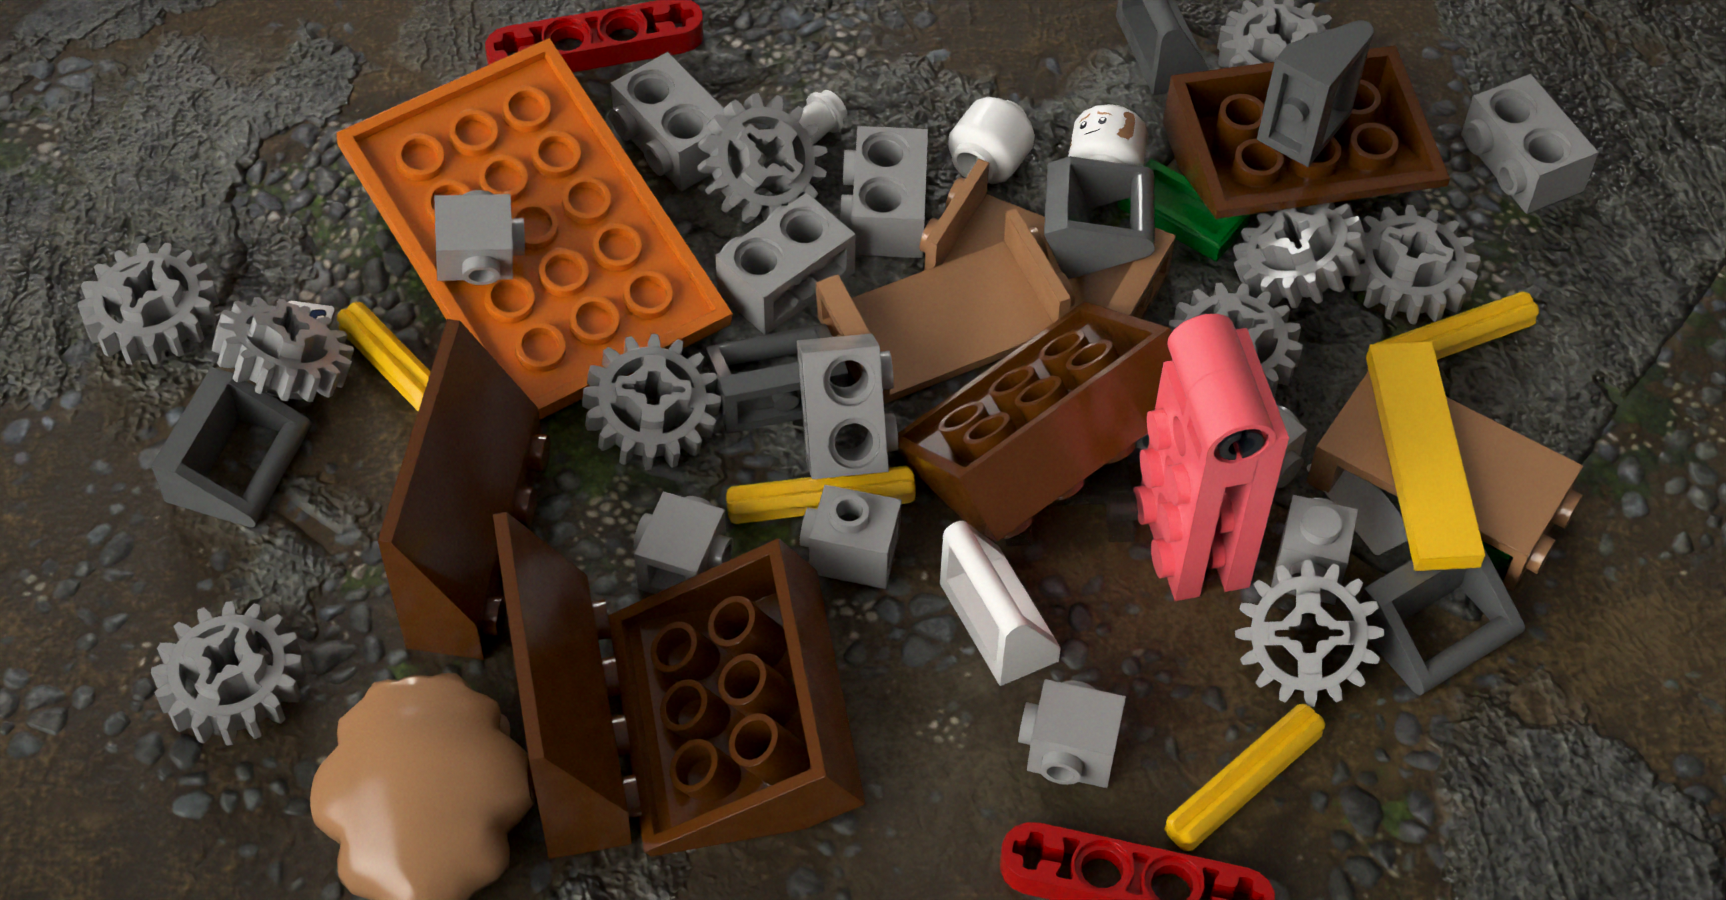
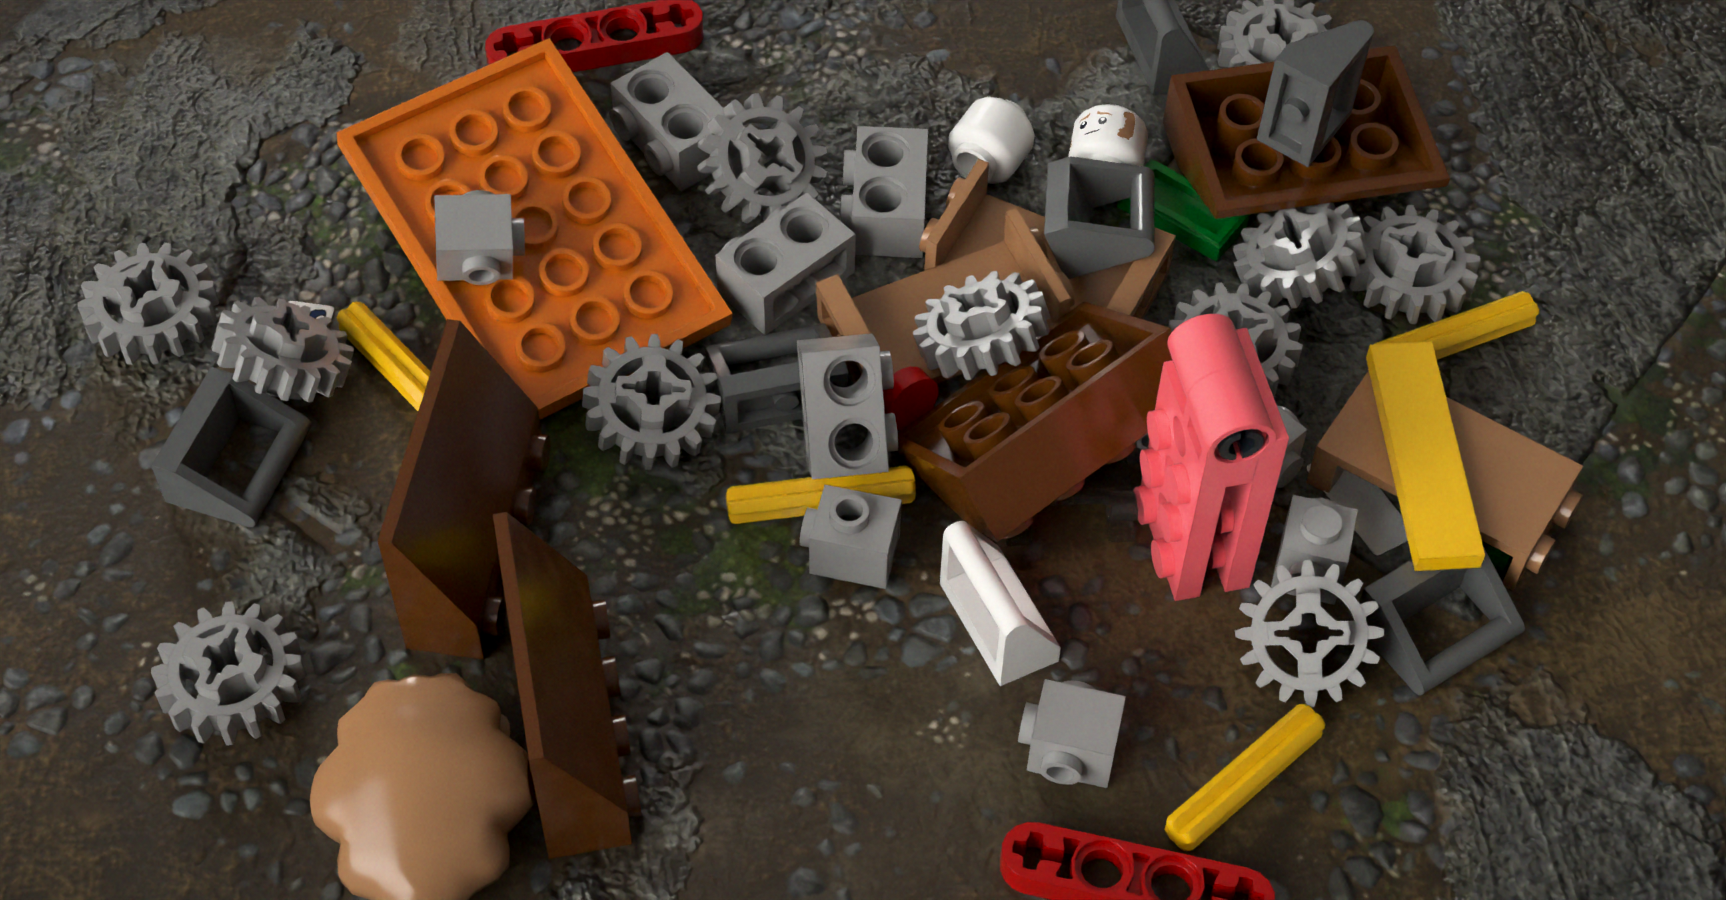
reddish brown slope [608,538,866,857] -> none
light grey brick [633,491,733,594] -> none
white pin [794,90,847,154] -> none
light grey brick [1461,74,1599,214] -> none
none -> red tile [883,366,938,430]
none -> light grey gear [913,271,1051,380]

